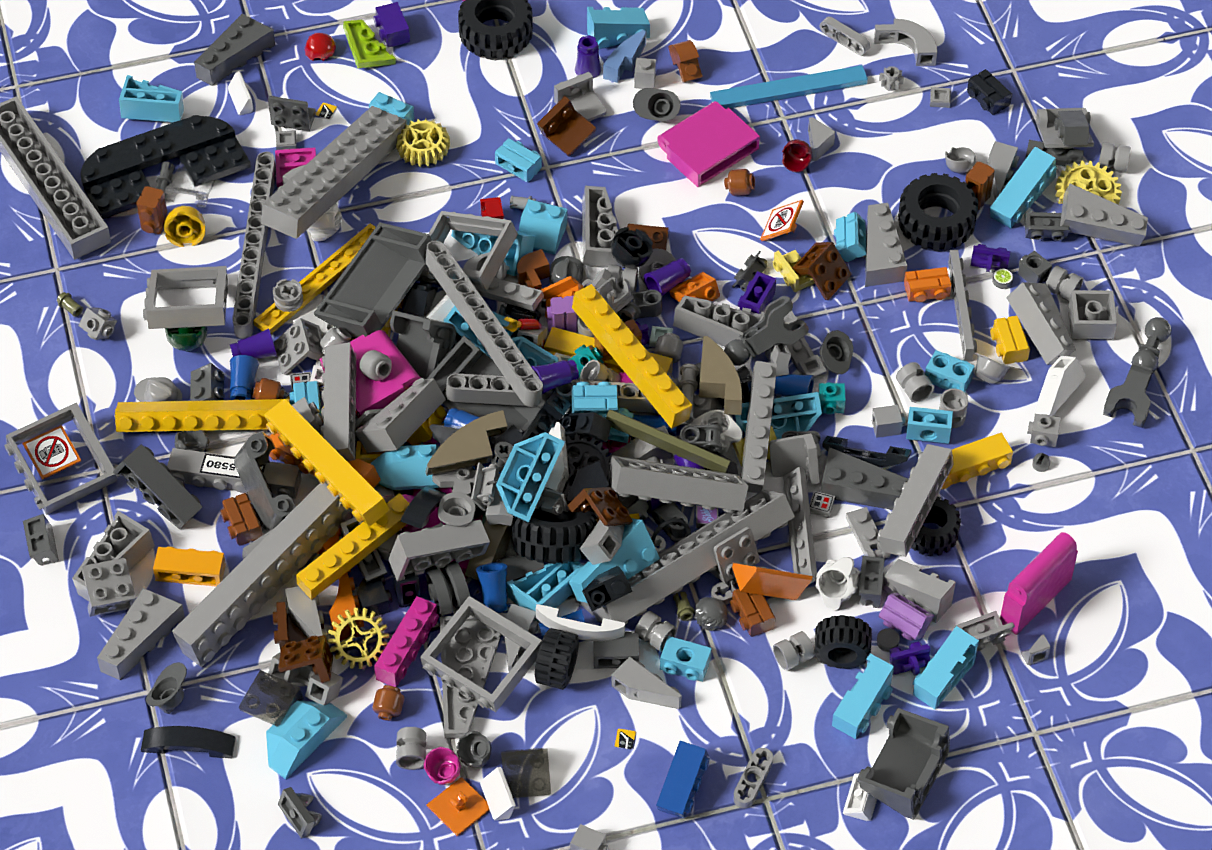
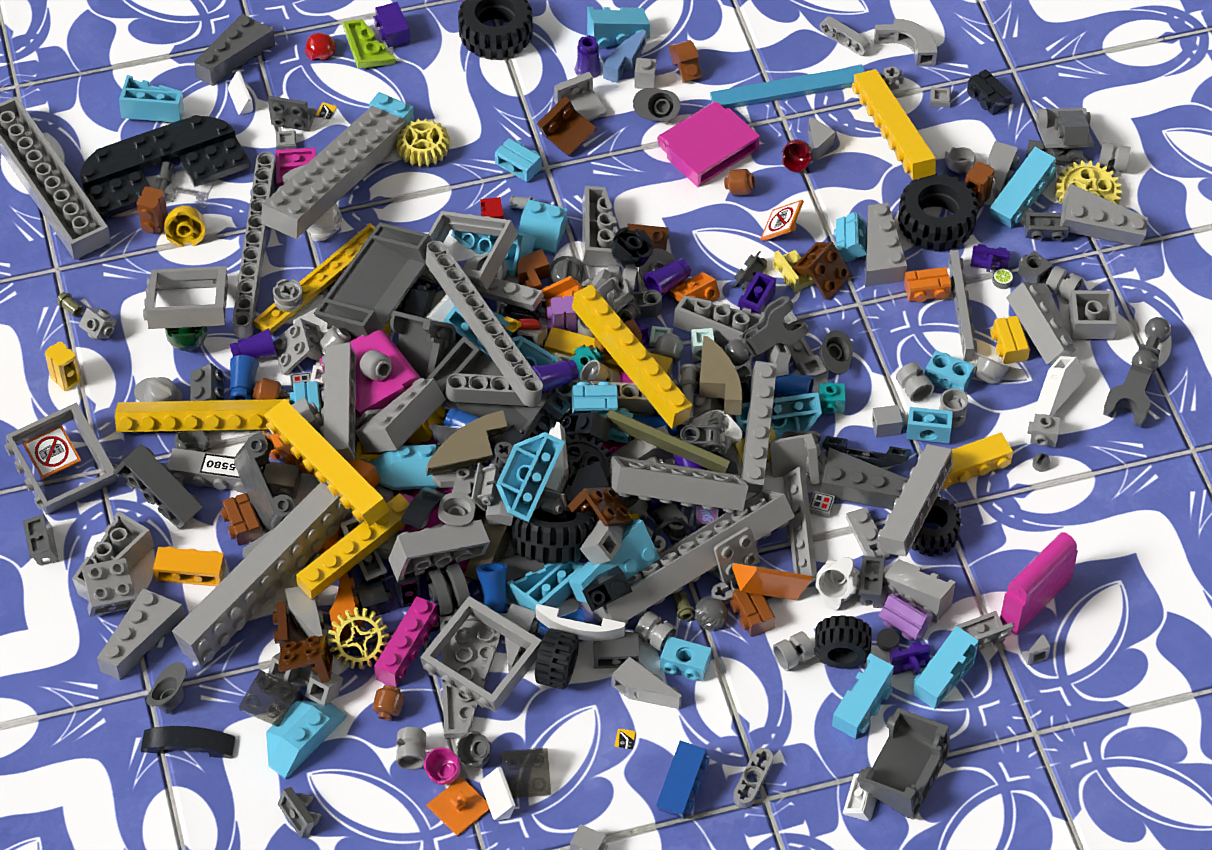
none -> yellow brick [45,341,81,391]
none -> light aqua brick [691,328,714,362]
none -> yellow brick [852,69,936,180]

